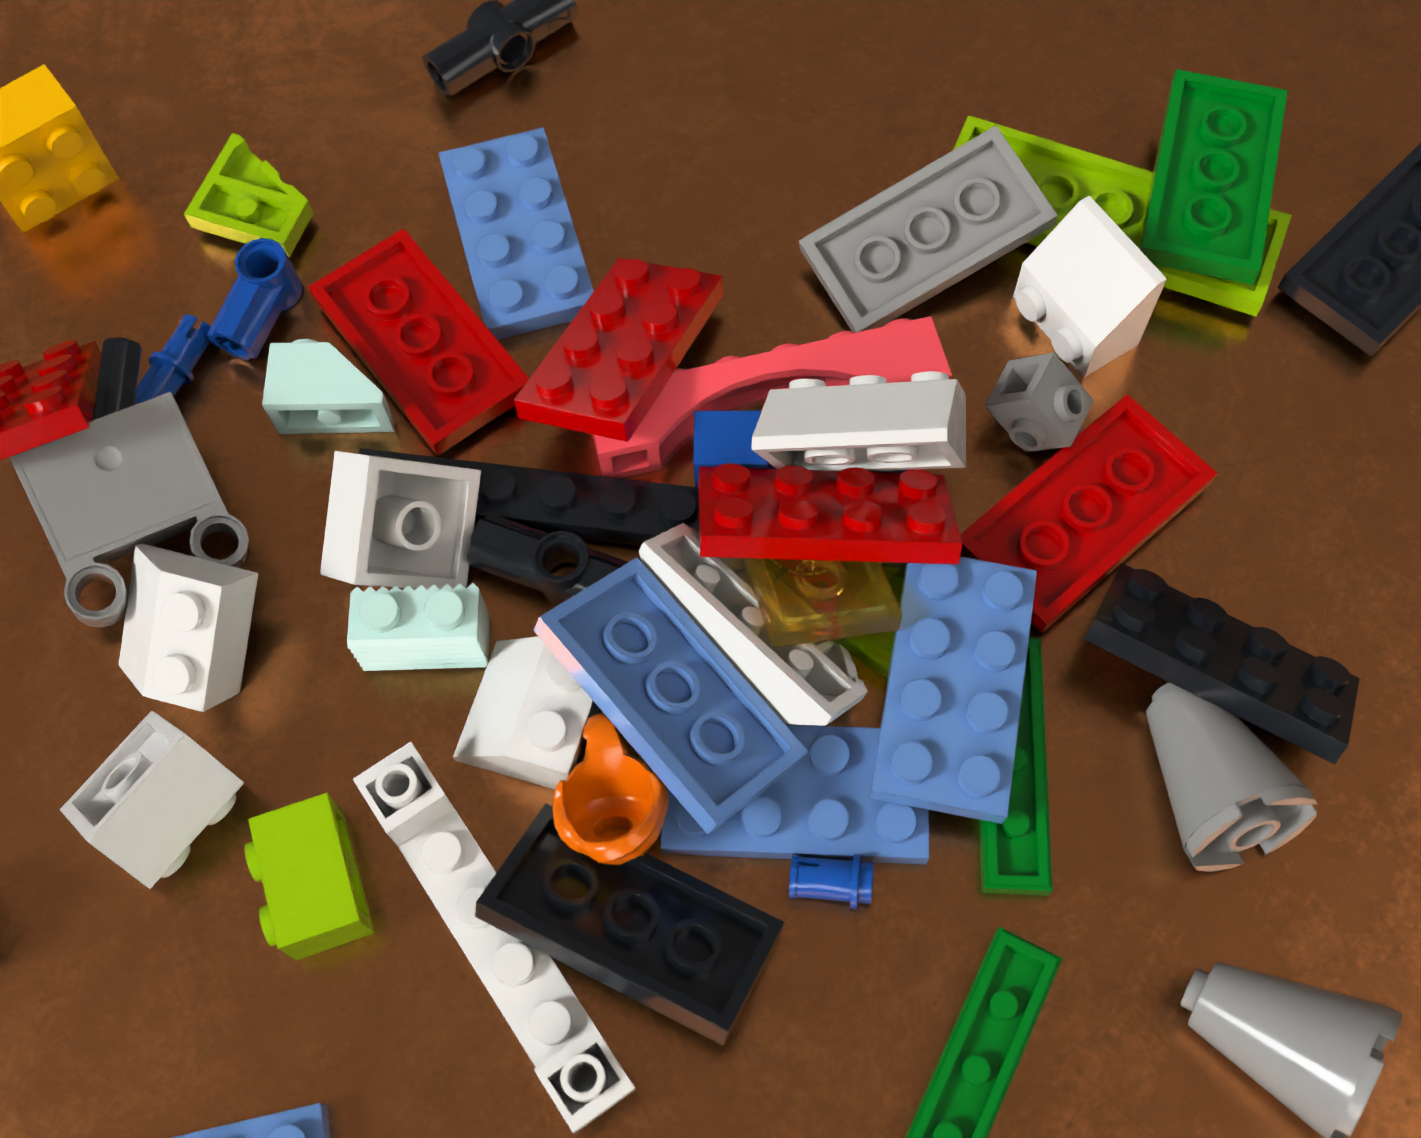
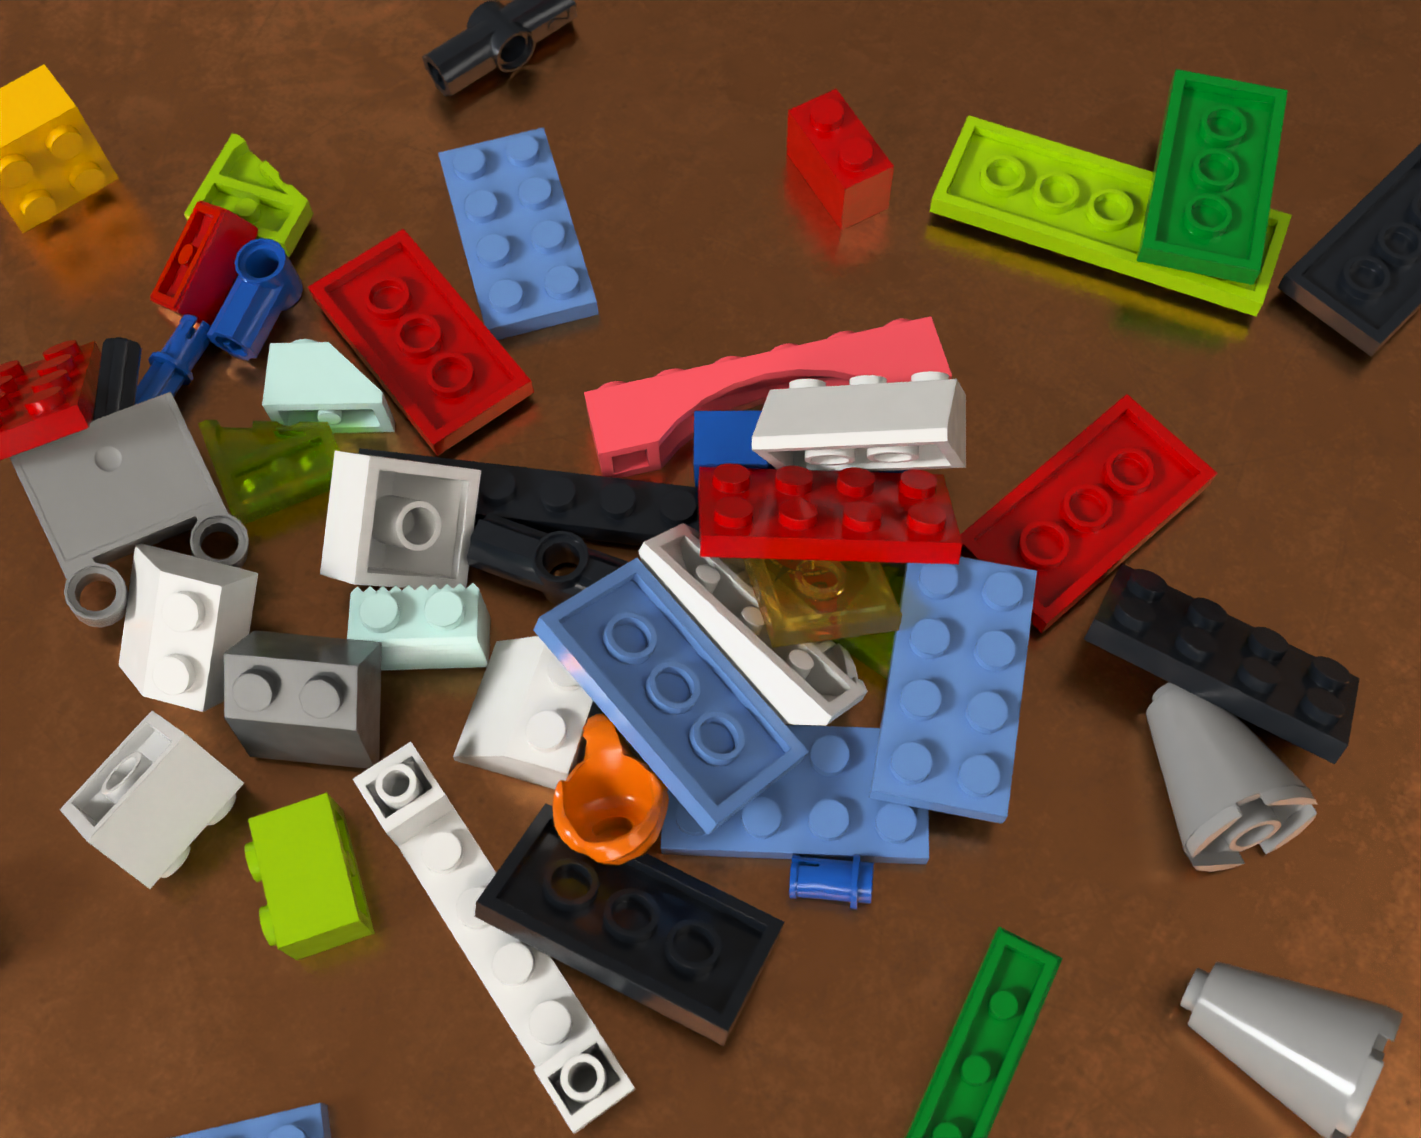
red plate [514,258,724,442] -> none
light grey plate [799,126,1058,333] -> none
green tile [979,637,1053,896] -> none
light grey brick [984,352,1094,452] -> none
white slope [1013,195,1167,378] -> none
none -> red slope [150,200,258,326]
none -> clear neon green wing [198,420,341,525]
none -> dark grey slope [224,630,382,769]
none -> red brick [787,89,894,231]

